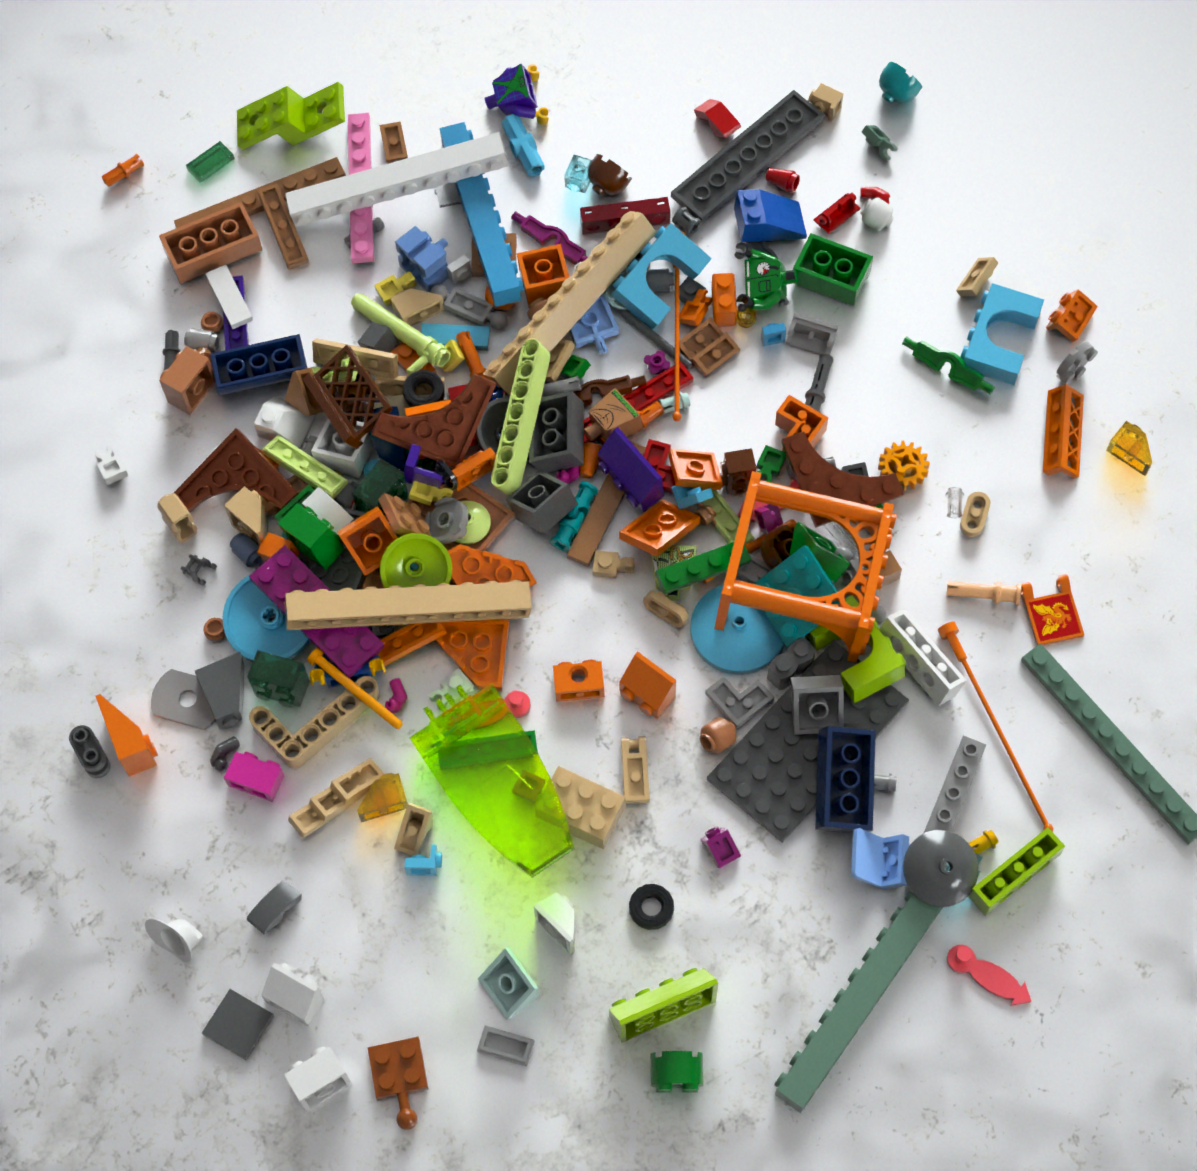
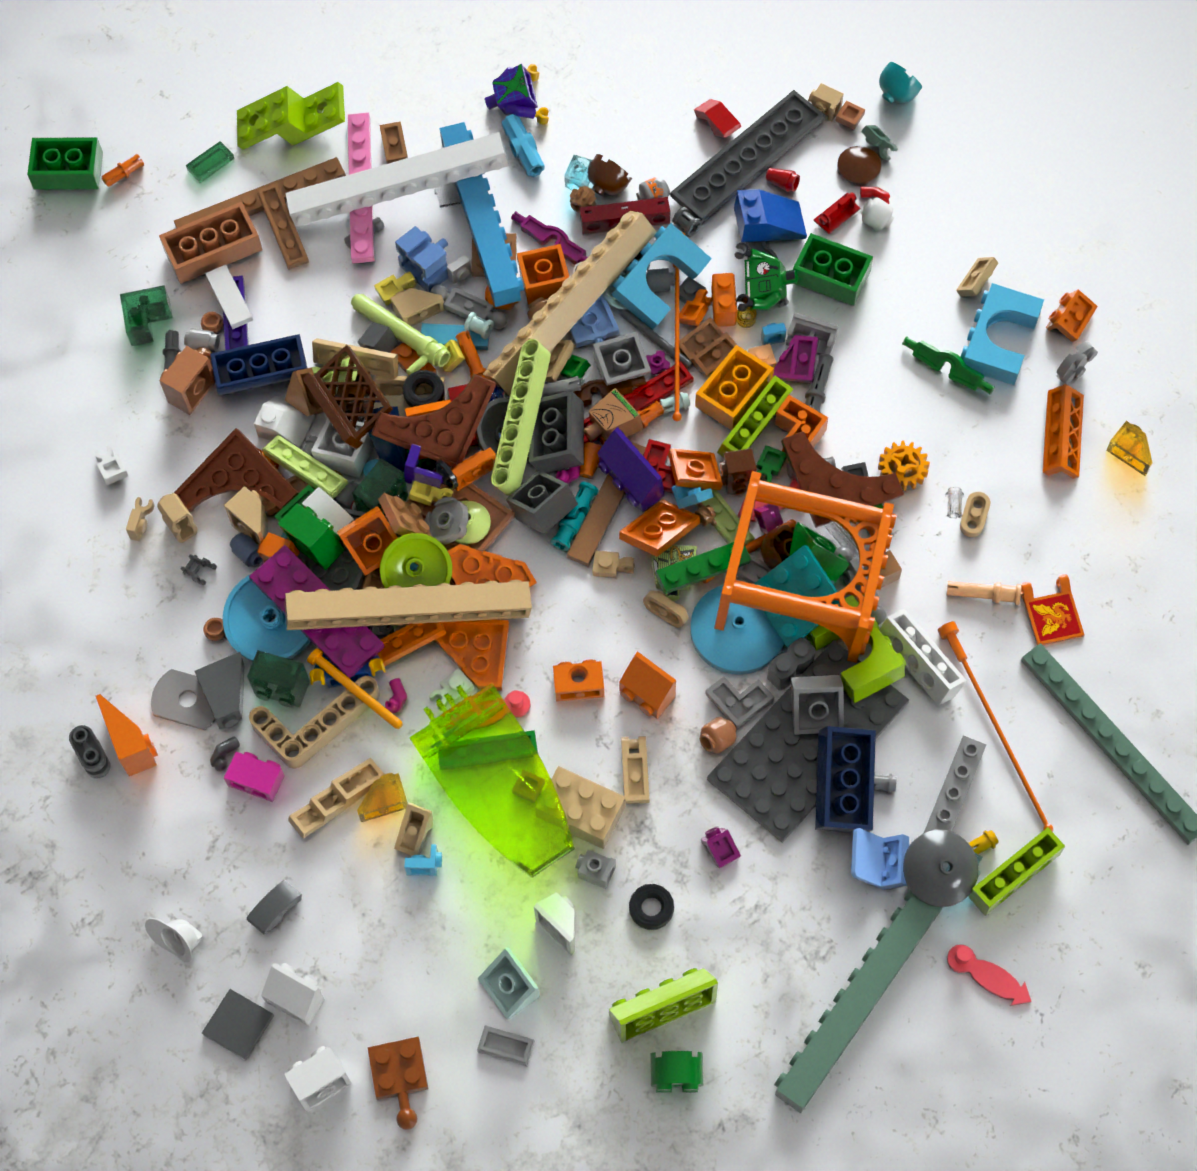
none -> green brick [27,137,103,190]
none -> clear green brick [120,285,173,346]
none -> tan plate [126,497,154,541]
none -> light aqua bush [464,312,494,340]
none -> medium nougat gear [569,186,597,213]
none -> light grey brick [575,850,616,889]
none -> light grey slope [593,332,651,385]
none -> light grey head [636,177,671,204]
none -> light orange brick [695,345,774,430]
none -> lime brick [717,376,793,458]
none -> light nougat plate [748,344,777,368]
none -> magenta wing [773,335,818,383]
none -> nougat plate [835,100,865,130]
none -> reddish brown dish [837,146,881,186]

